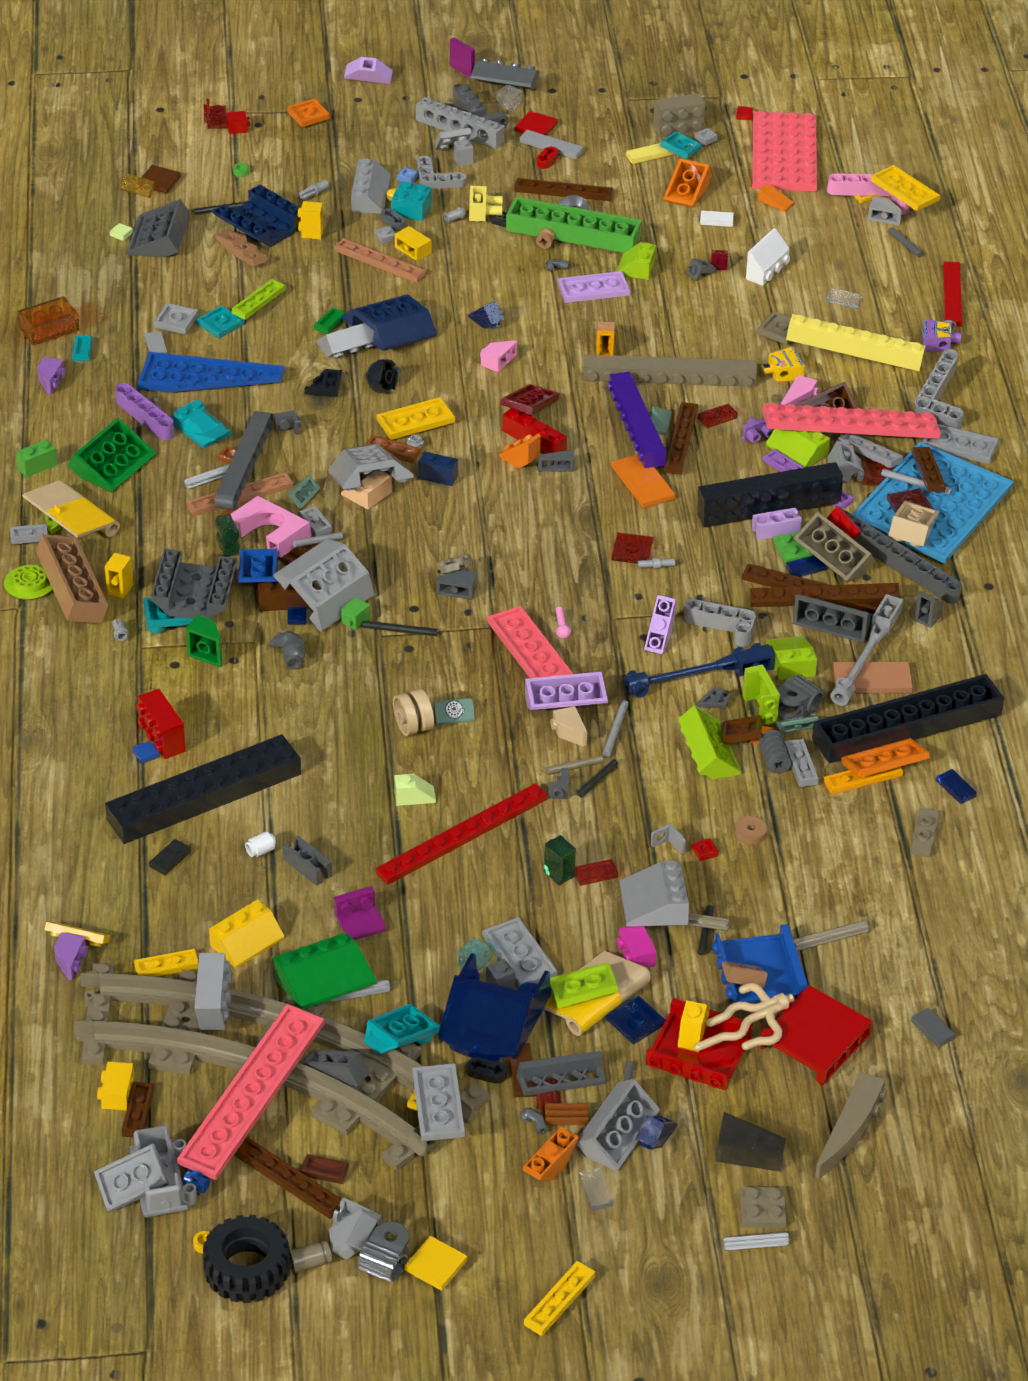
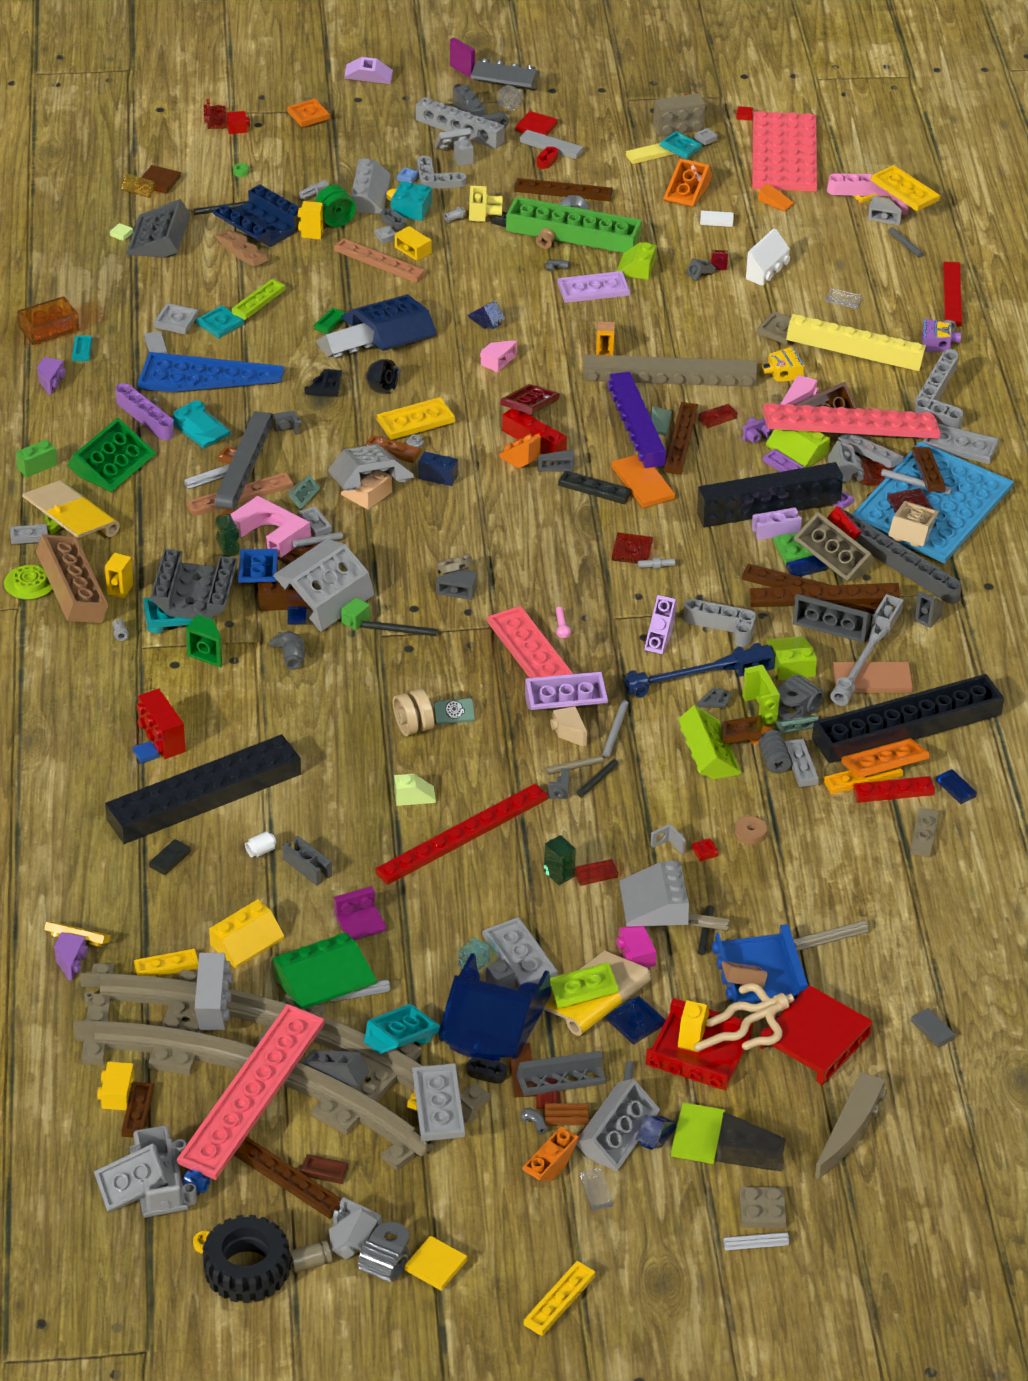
none -> green wheel [315,185,356,227]
none -> pearl dark grey tile [558,471,631,505]
none -> lime tile [671,1102,725,1164]
none -> red plate [853,776,935,803]

